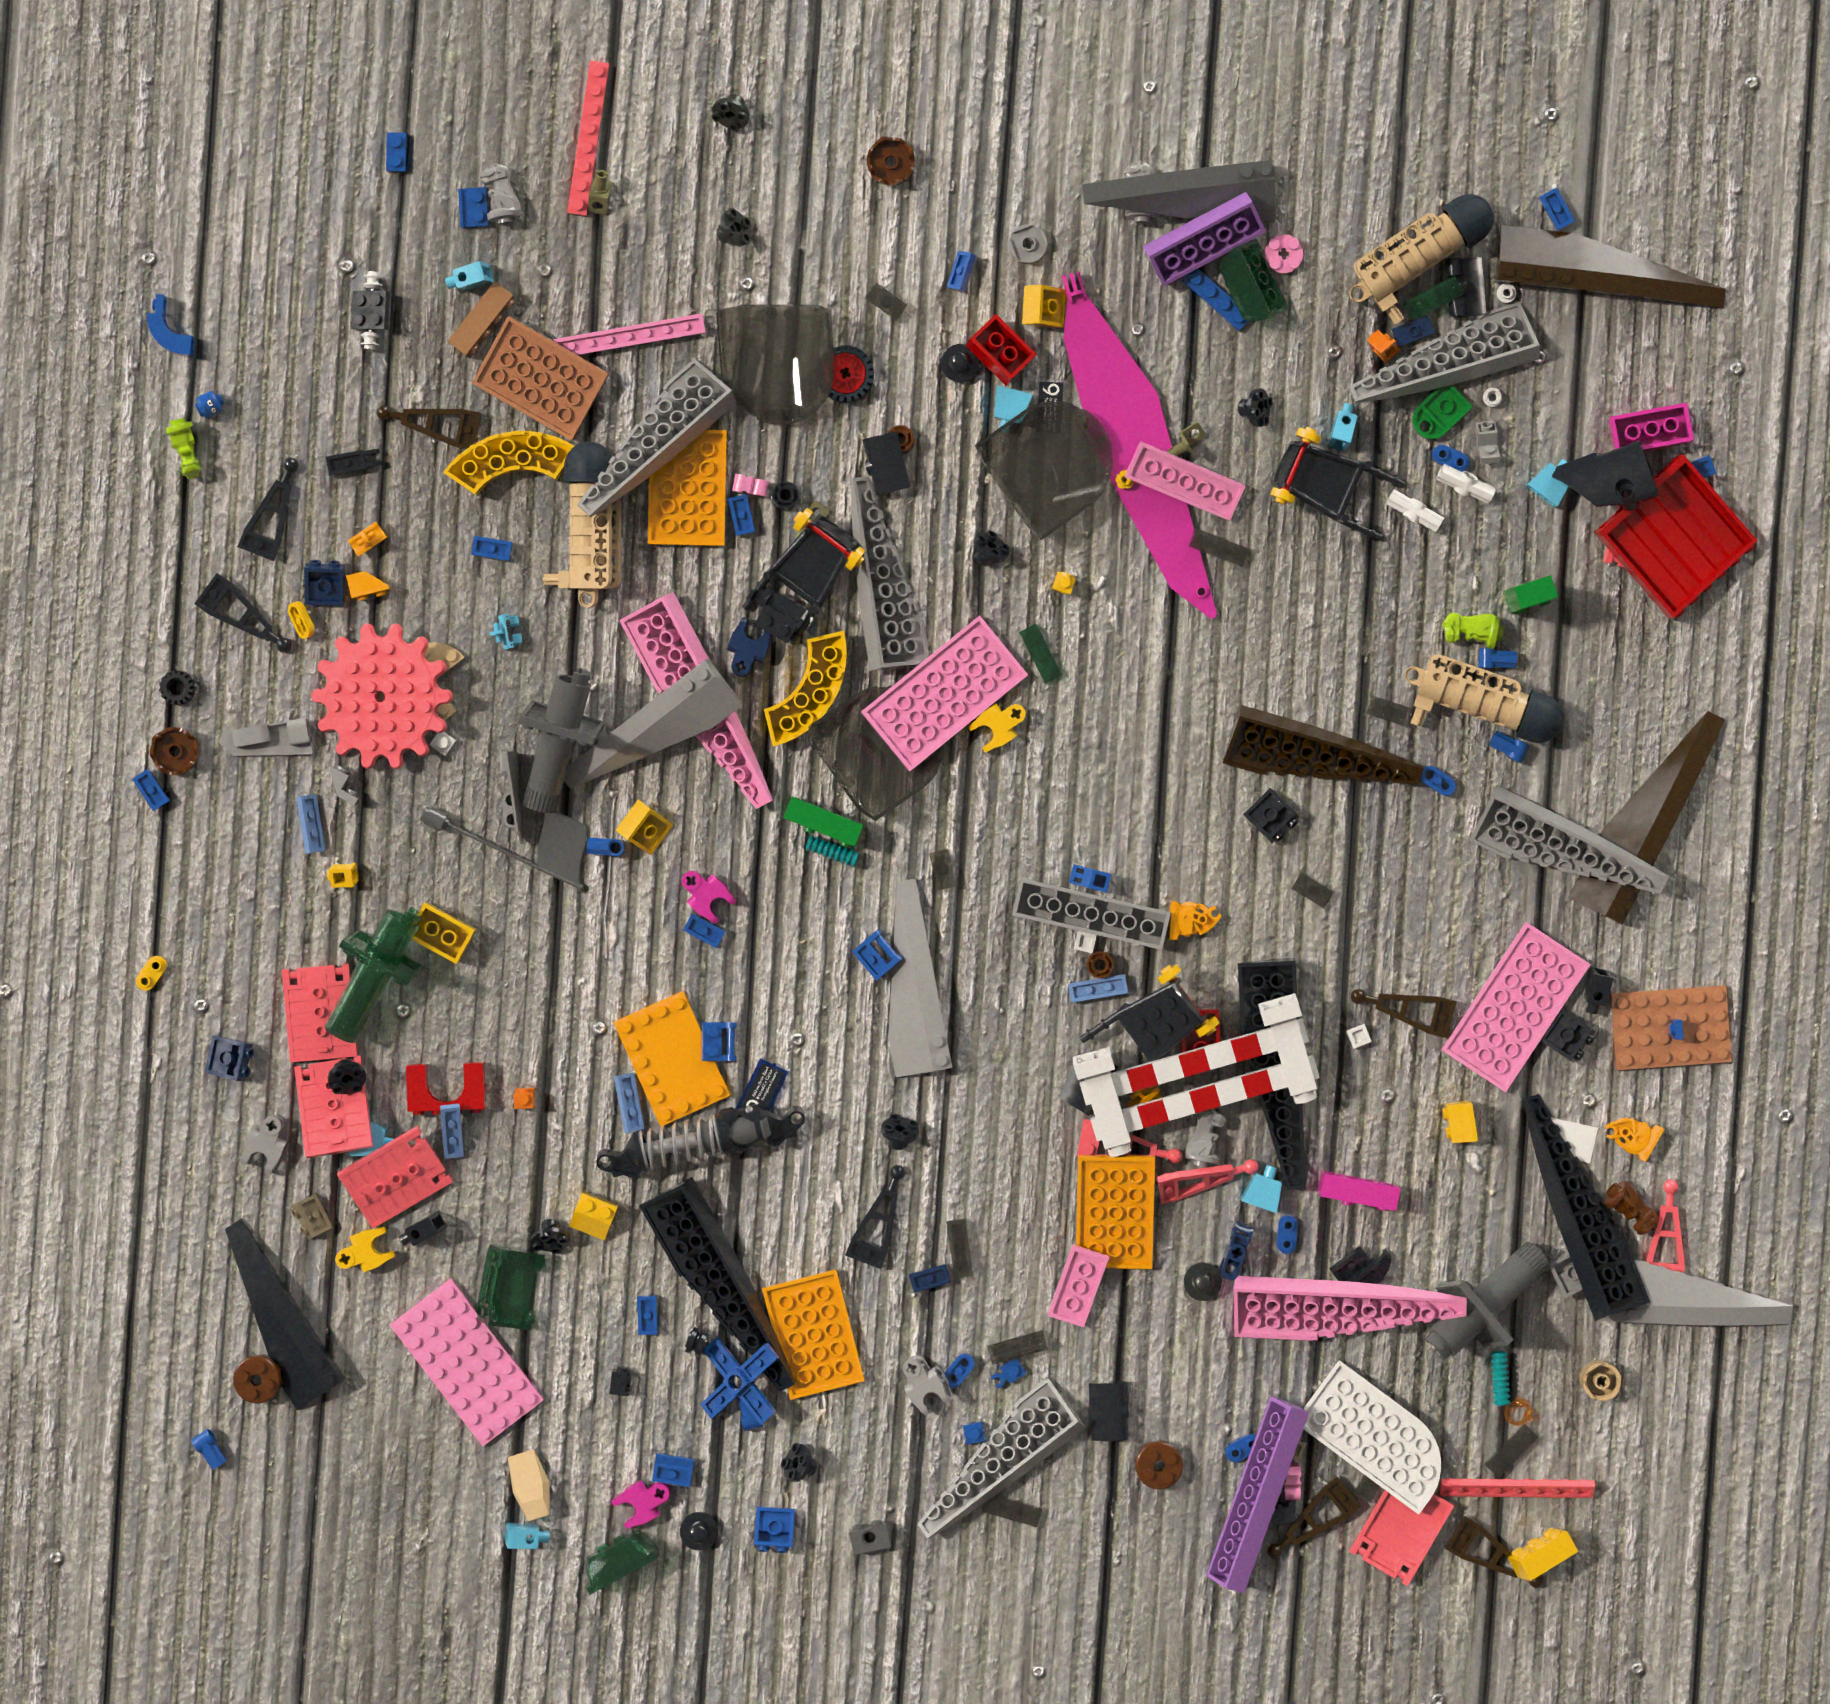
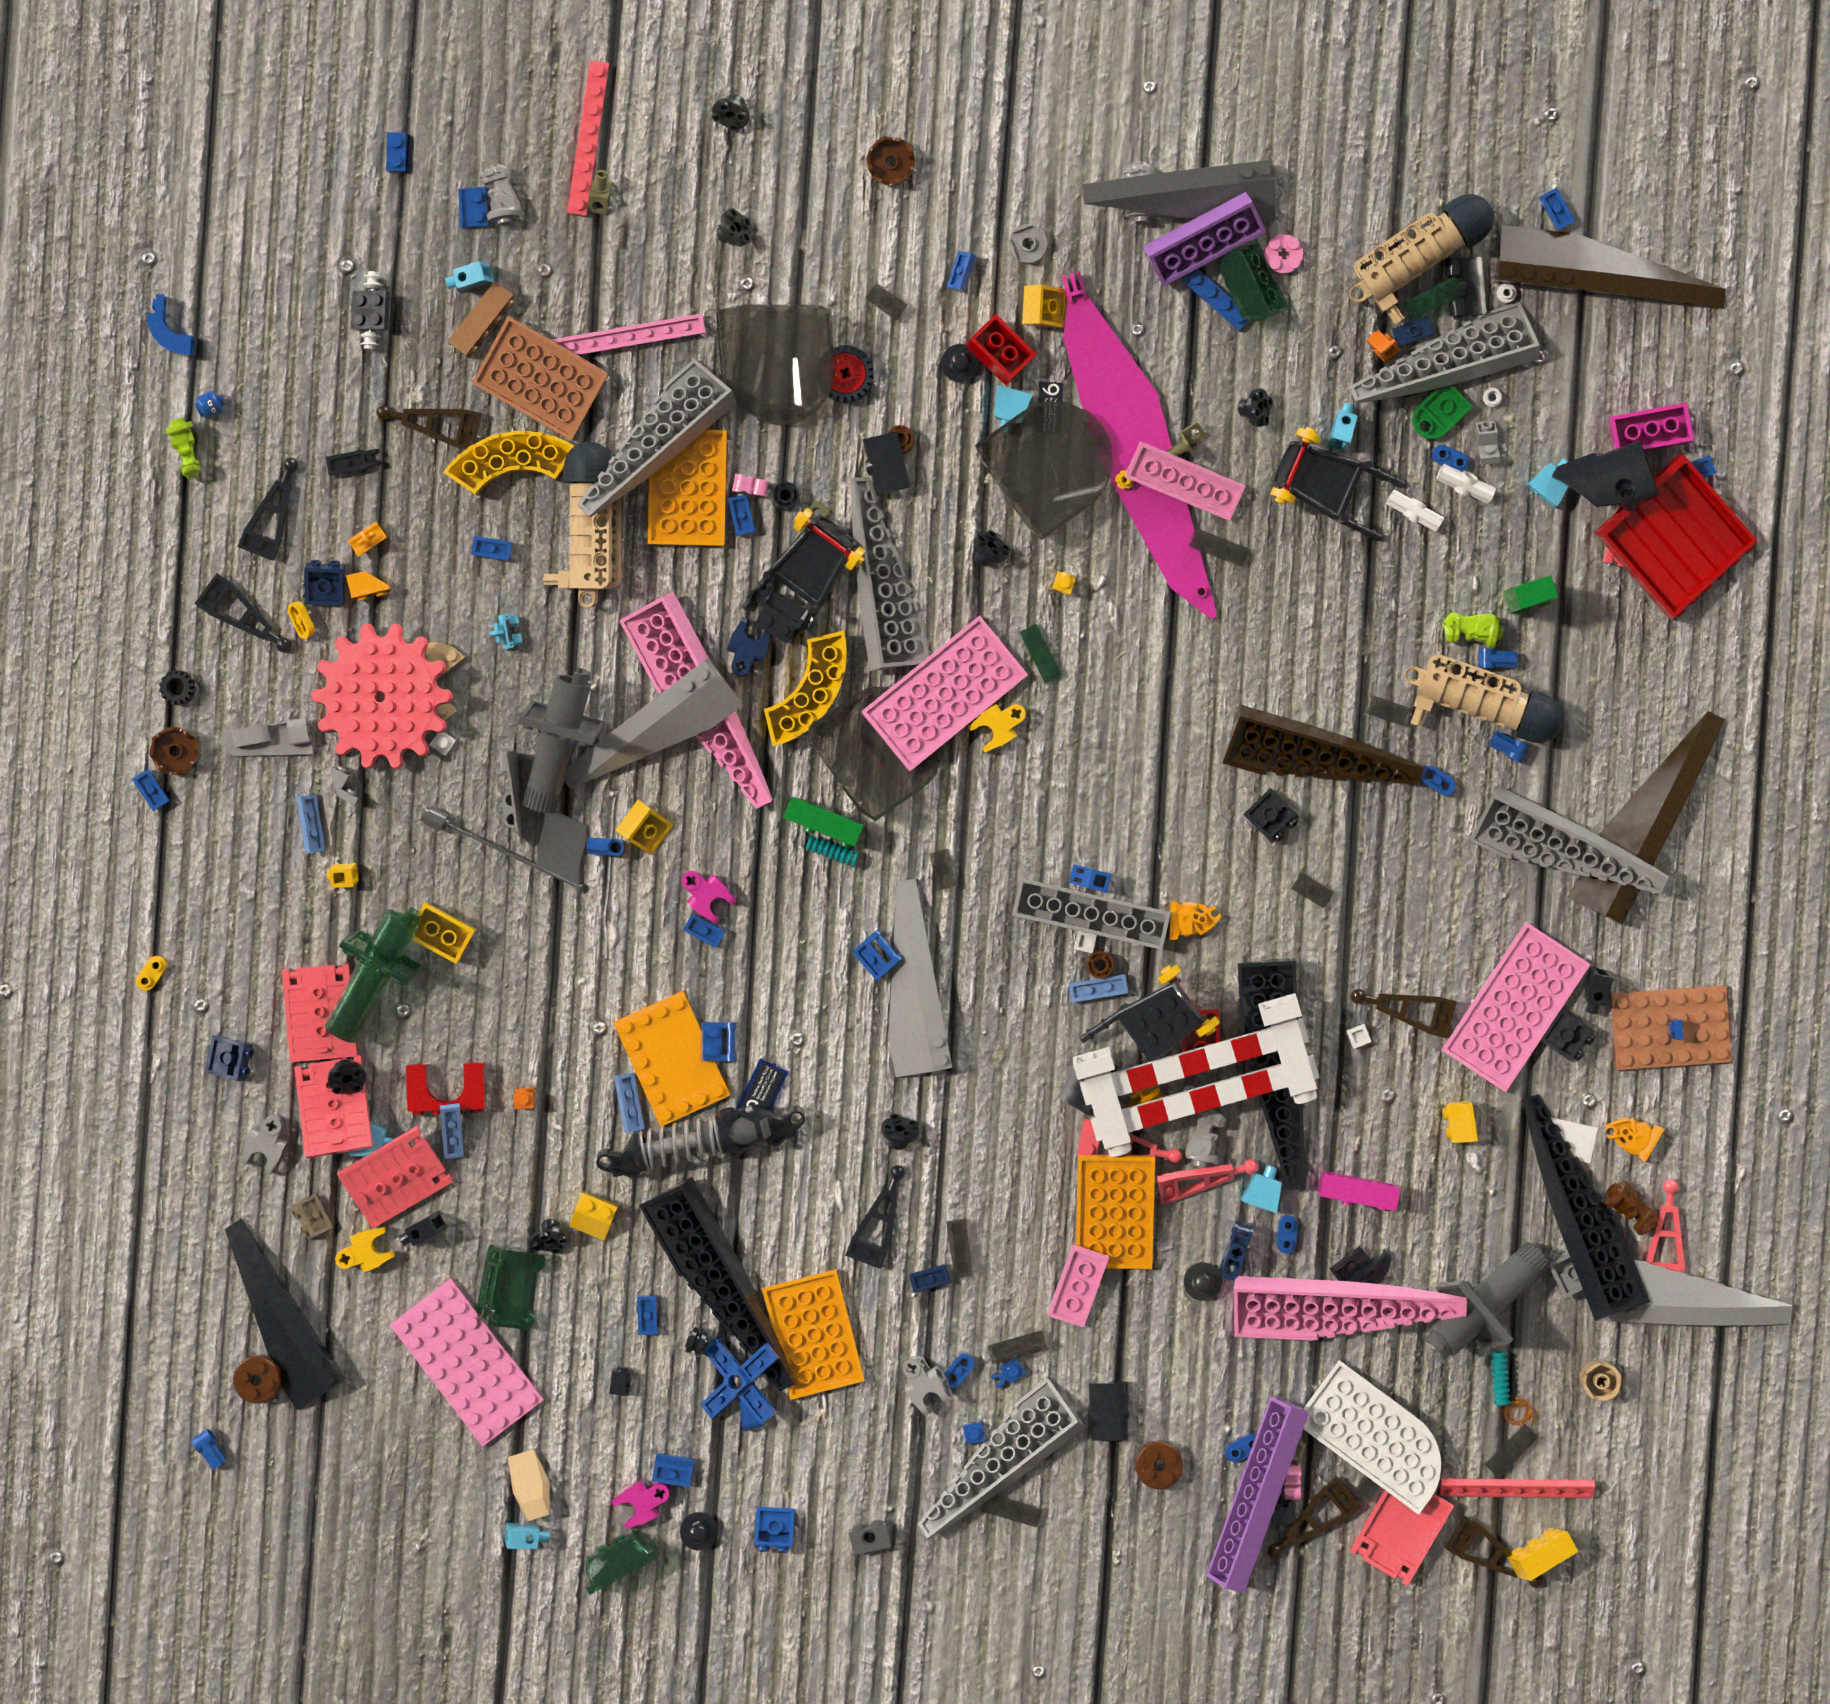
black plate [781,1443,817,1482] -> none

